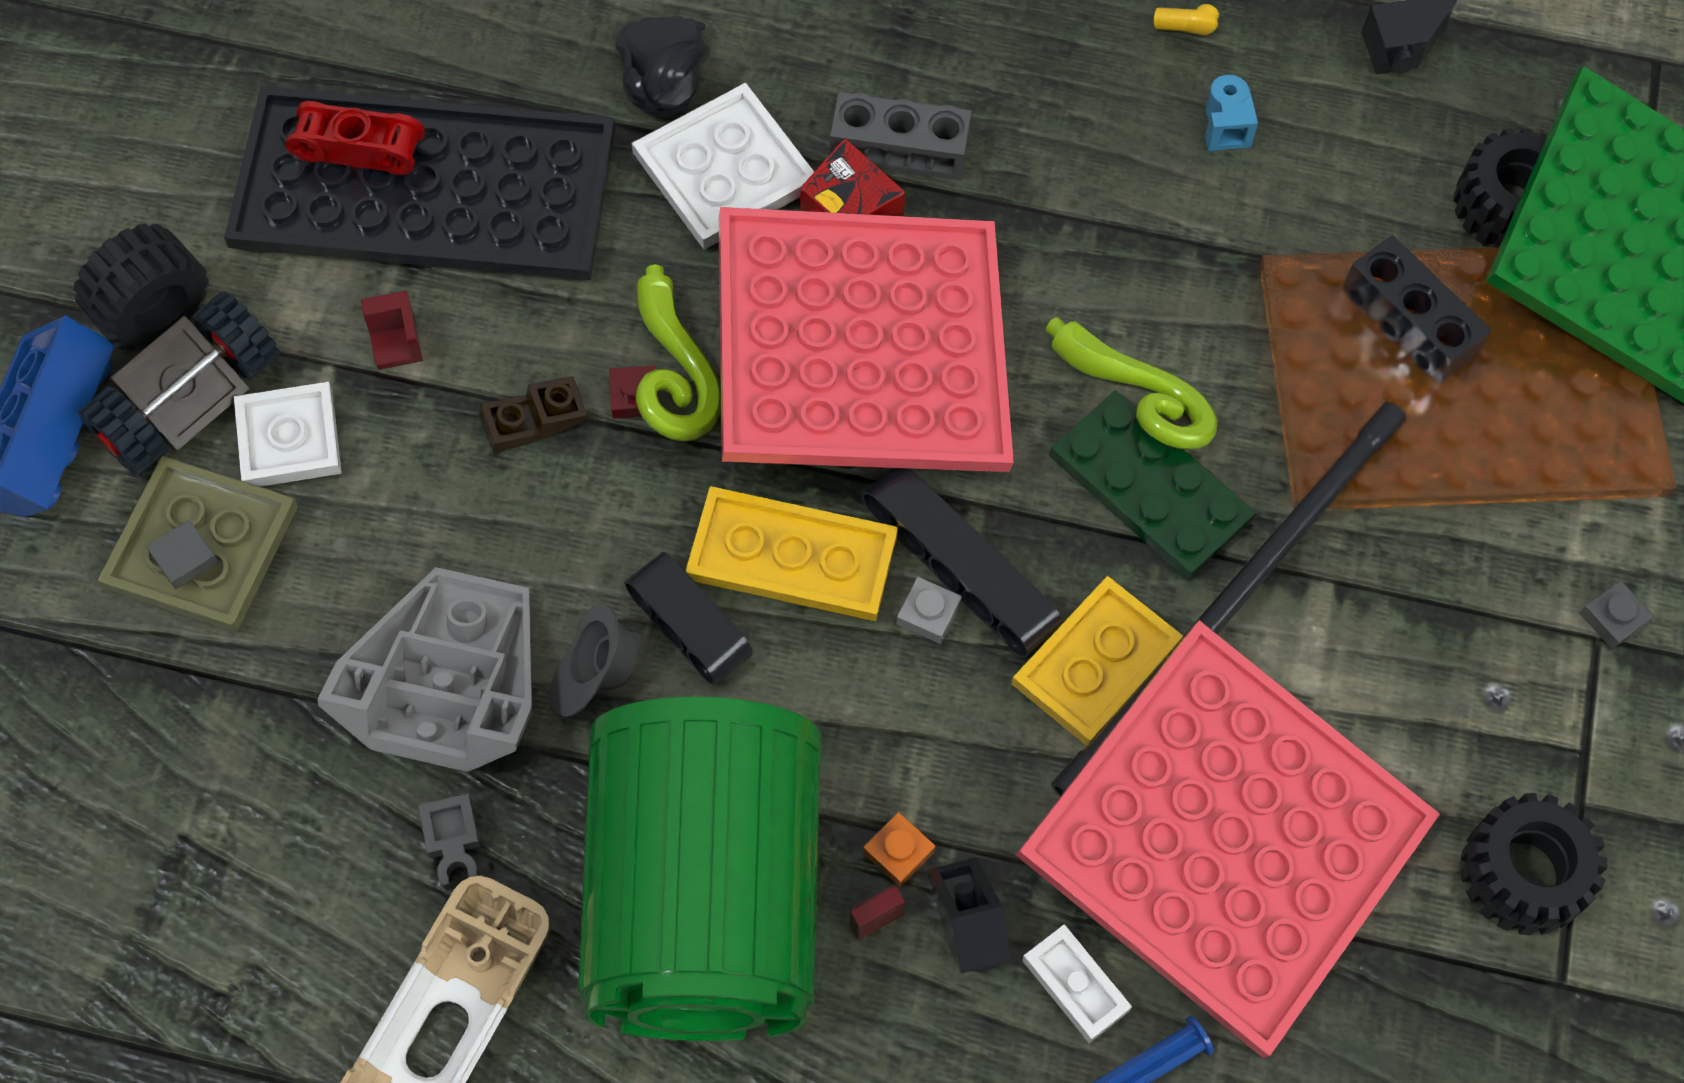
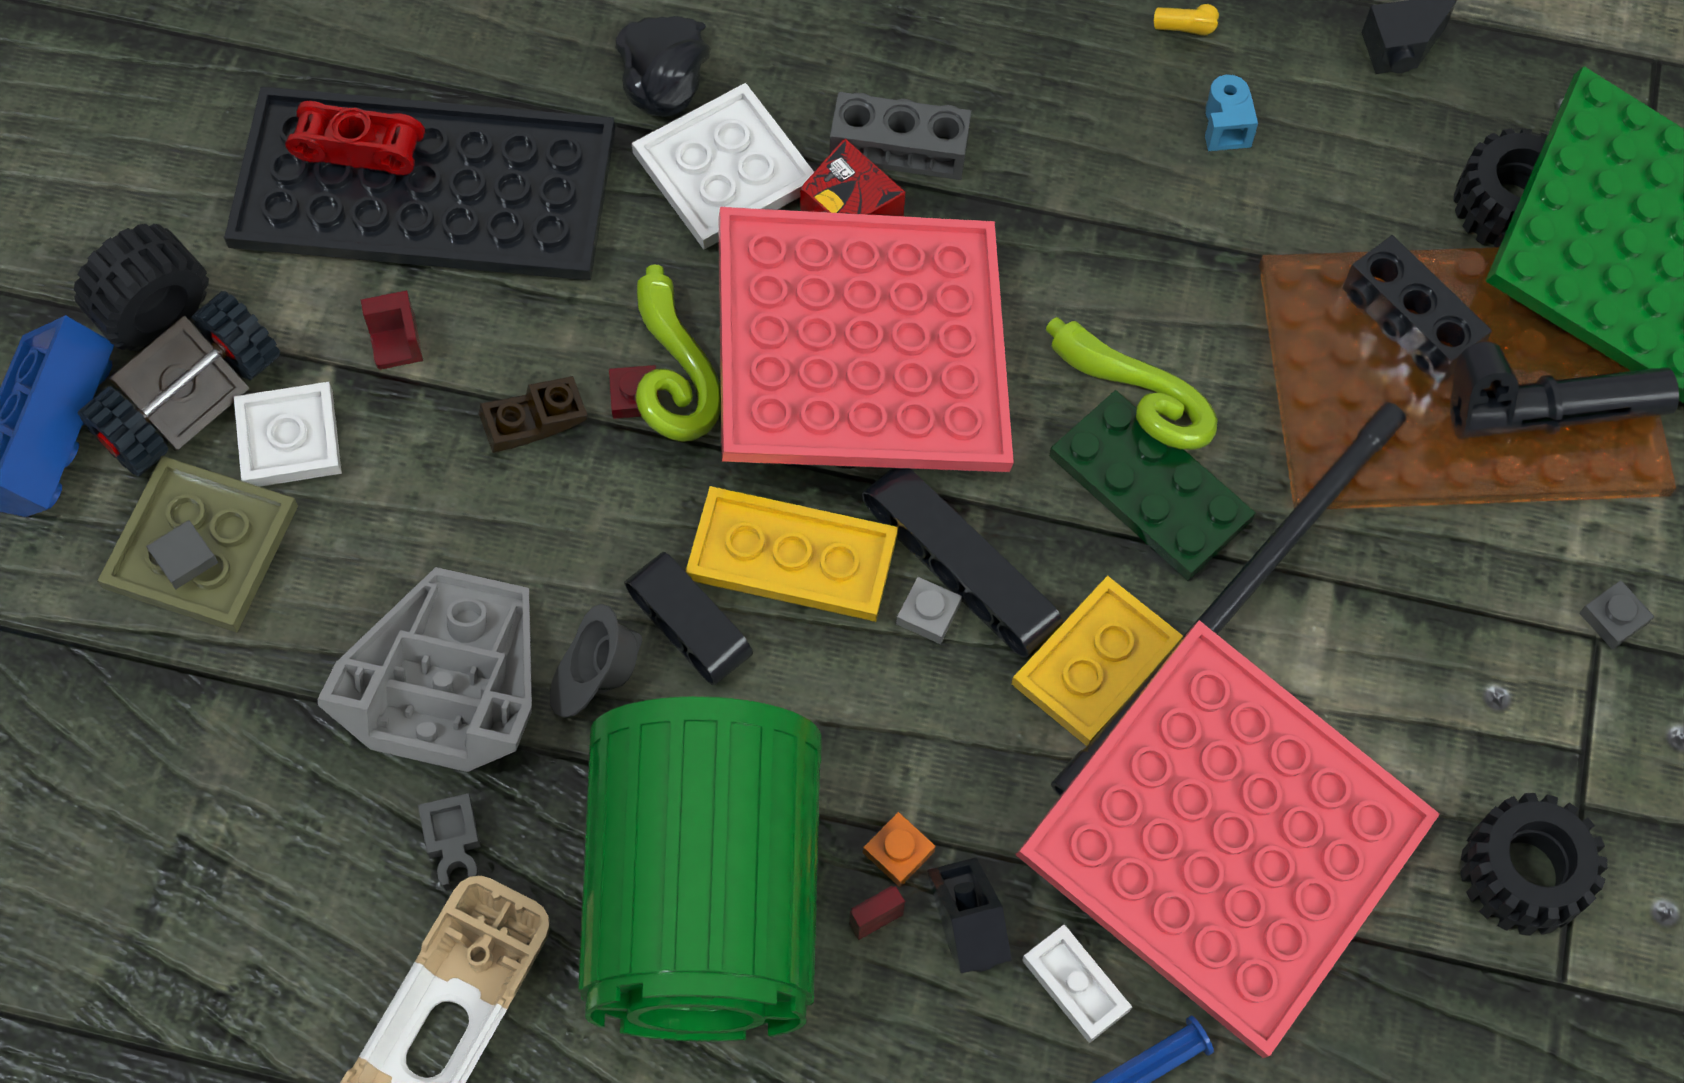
none -> black piece [1450,342,1679,439]

